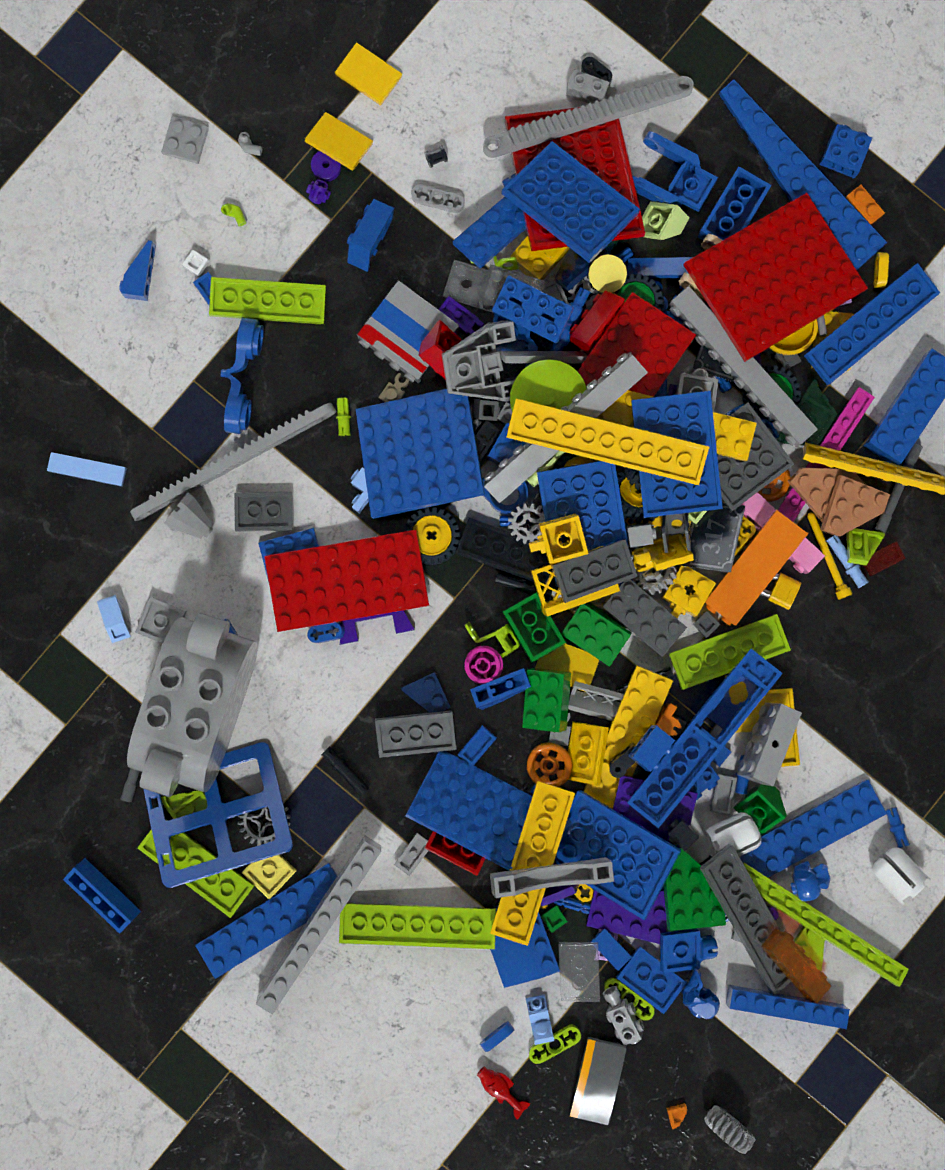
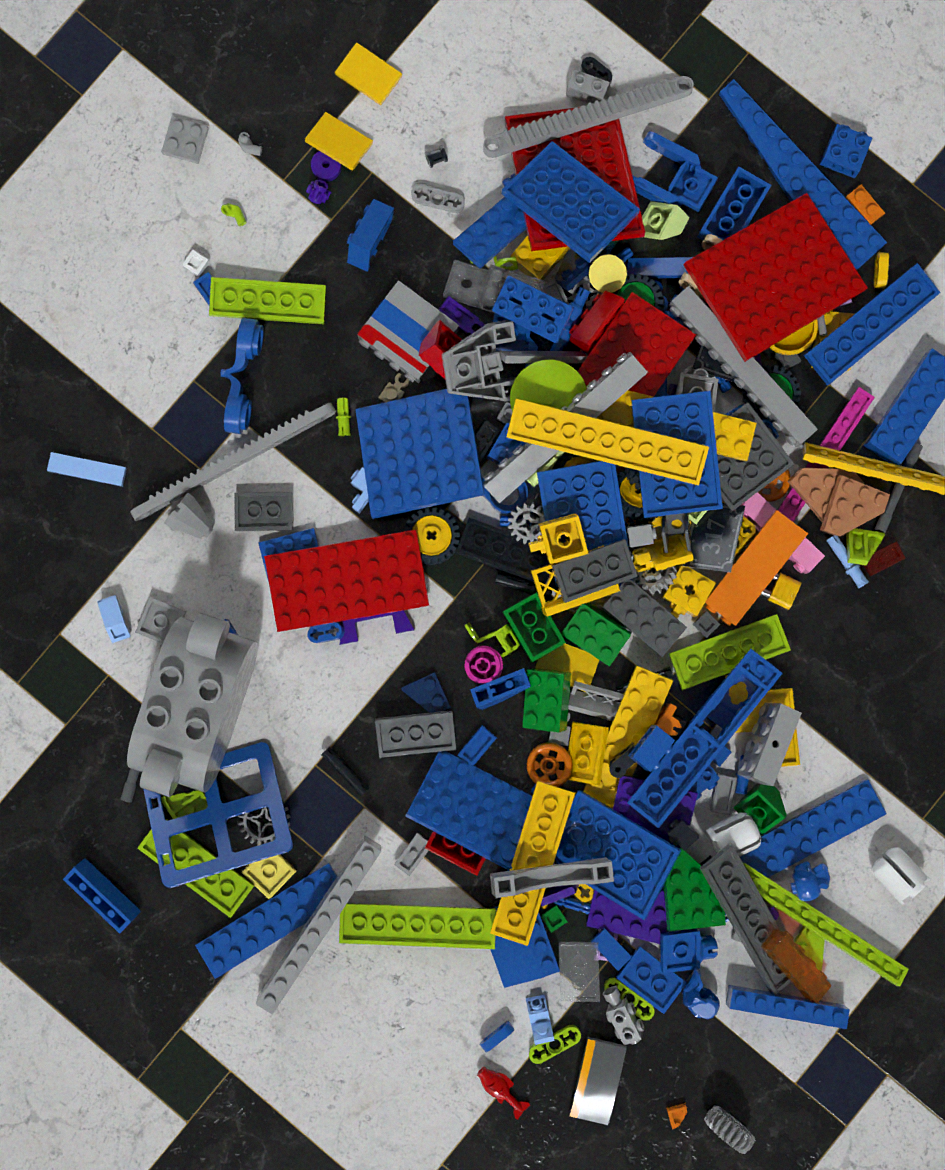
blue slope [119,240,156,301] -> none
dark grey brick [473,398,500,421] -> none
clear green wing [776,379,837,446] -> none
yellow piece [807,512,852,600] -> none
blue pin [885,807,910,848] -> none

